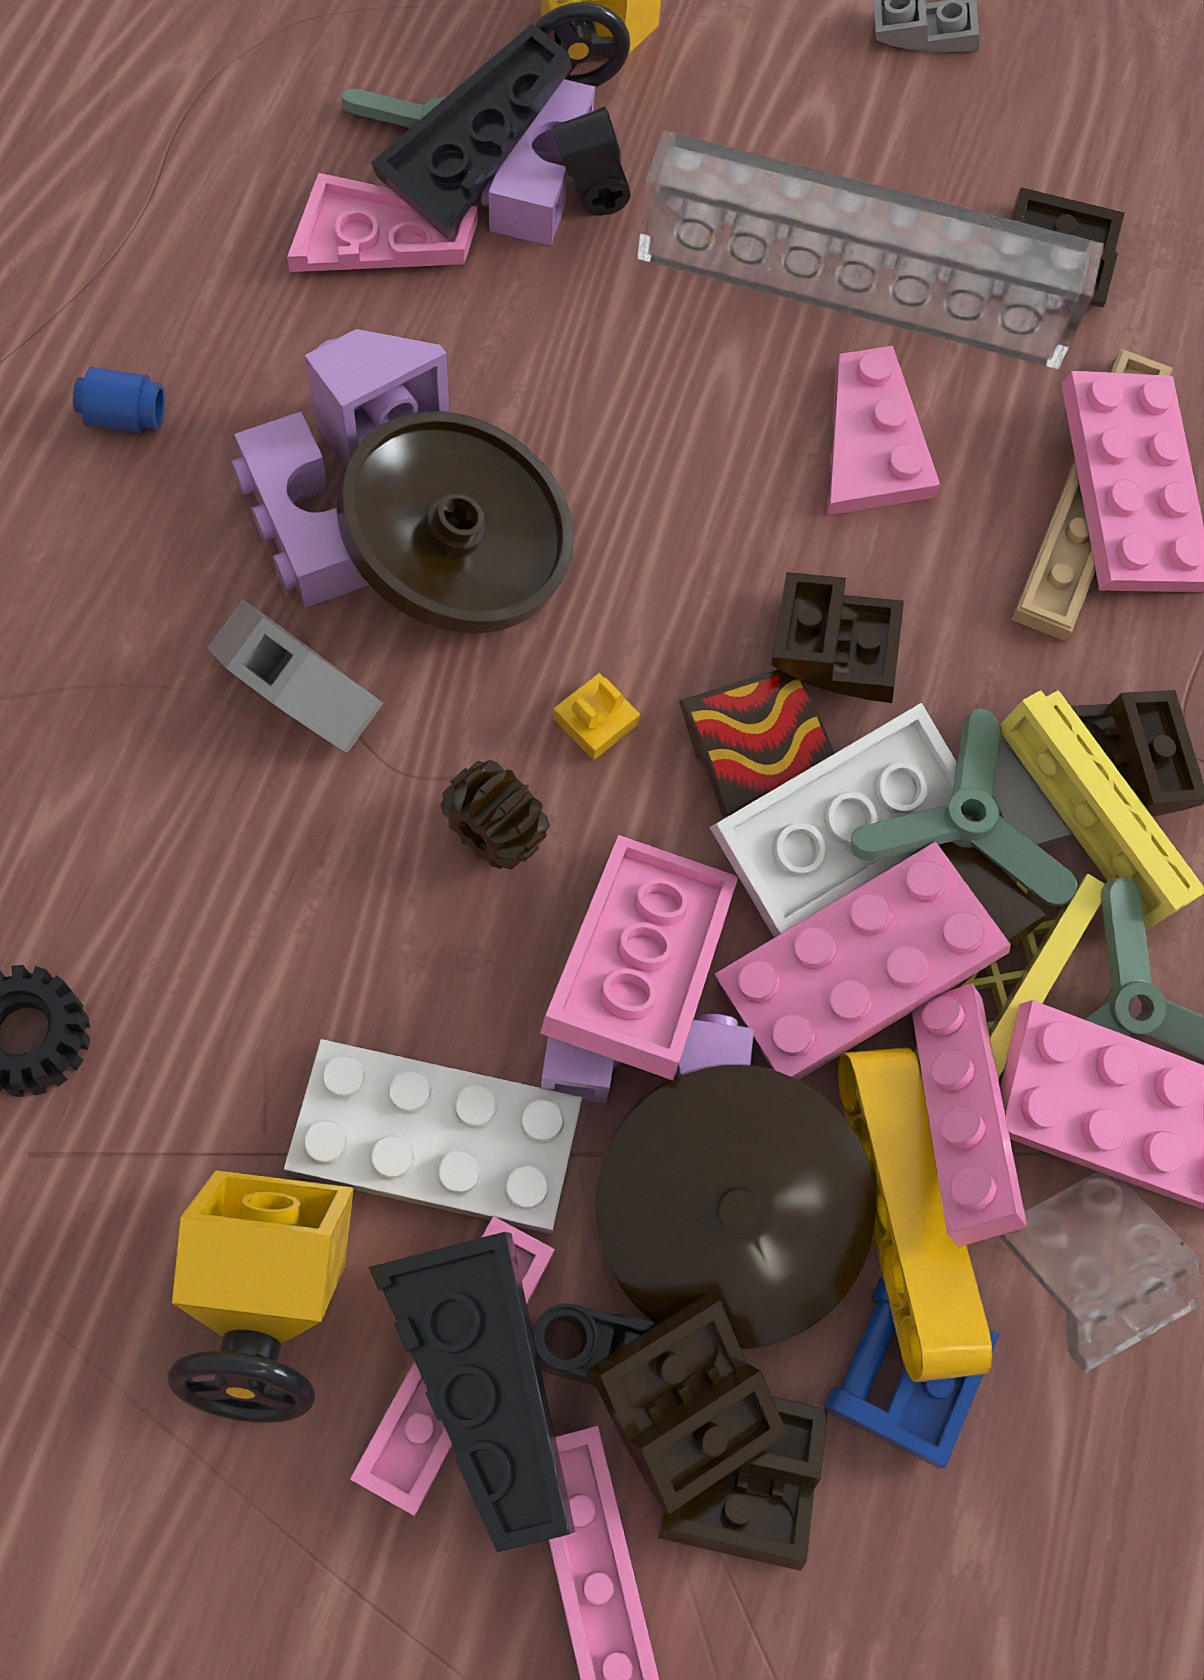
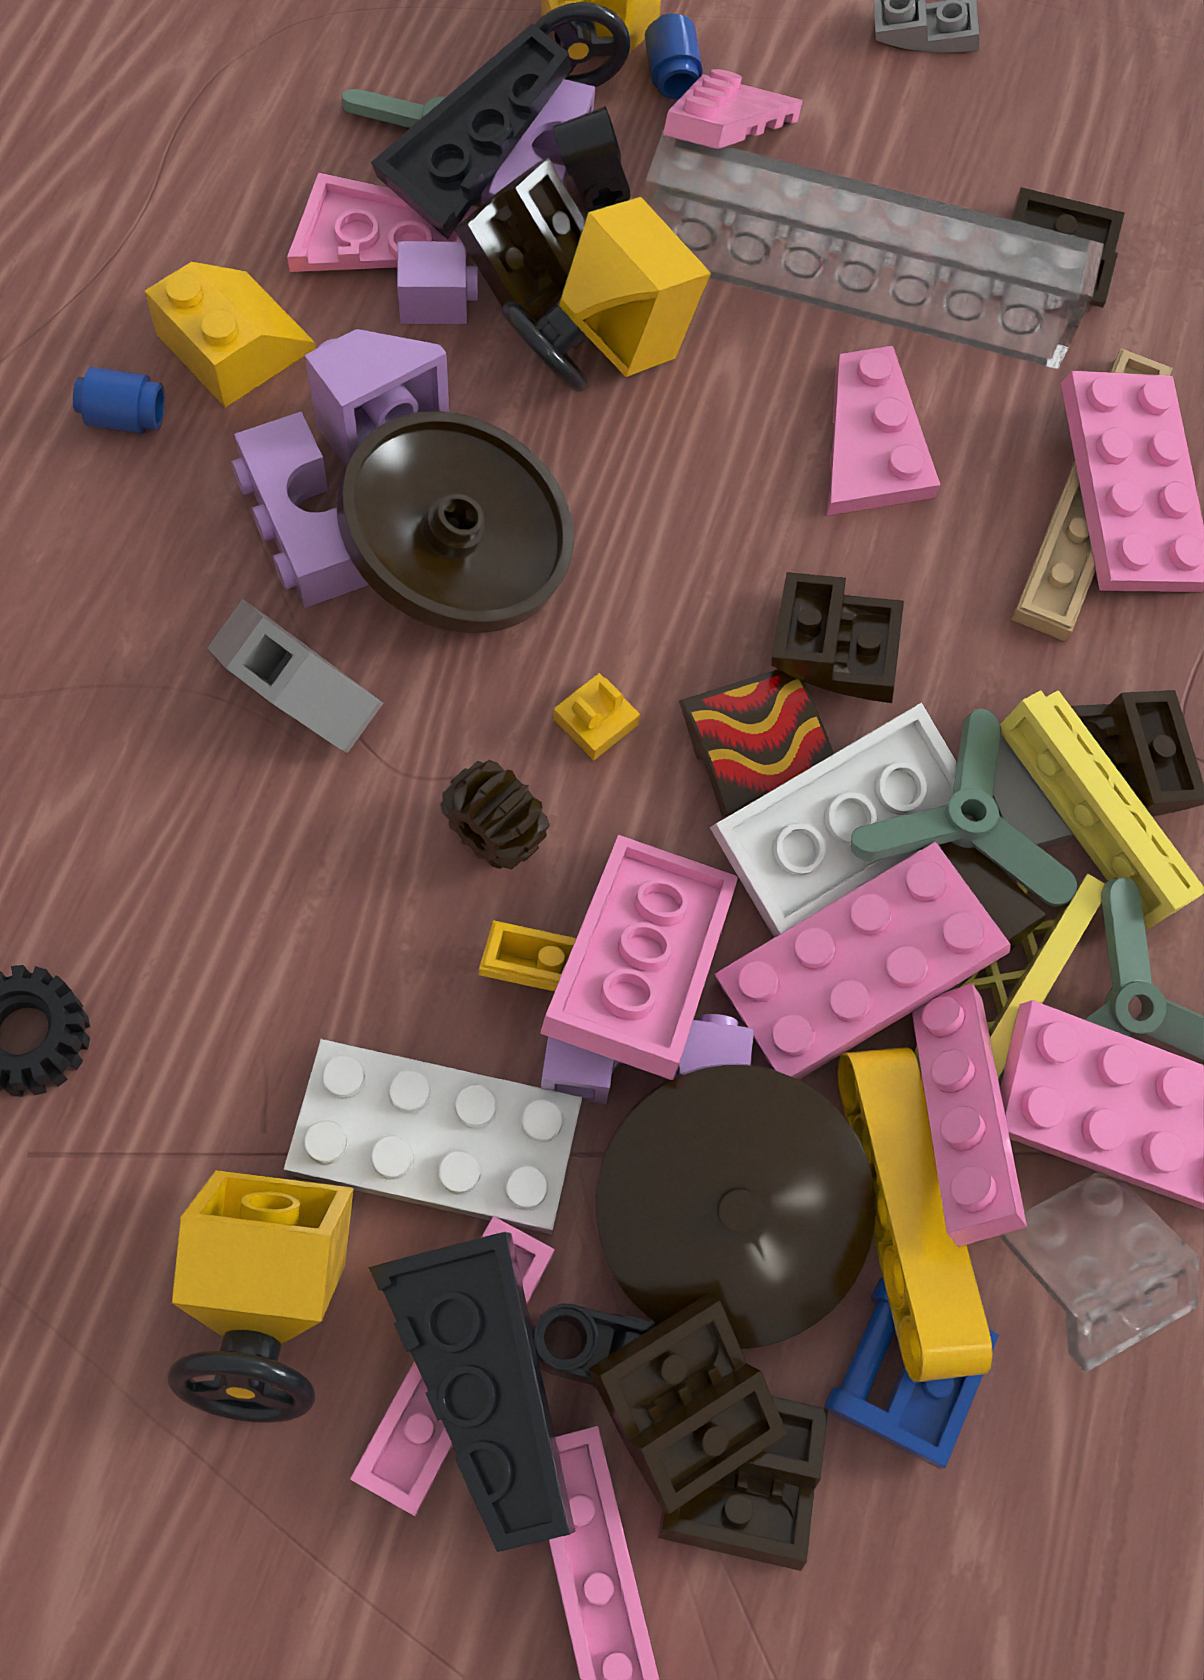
none -> yellow slope [144,262,316,408]
none -> lavender brick [397,241,478,324]
none -> dark brown slope [454,158,585,317]
none -> yellow slope [478,920,576,992]
none -> yellow piece [502,197,711,392]
none -> blue brick [644,13,703,99]
none -> bright pink wing [663,69,803,149]

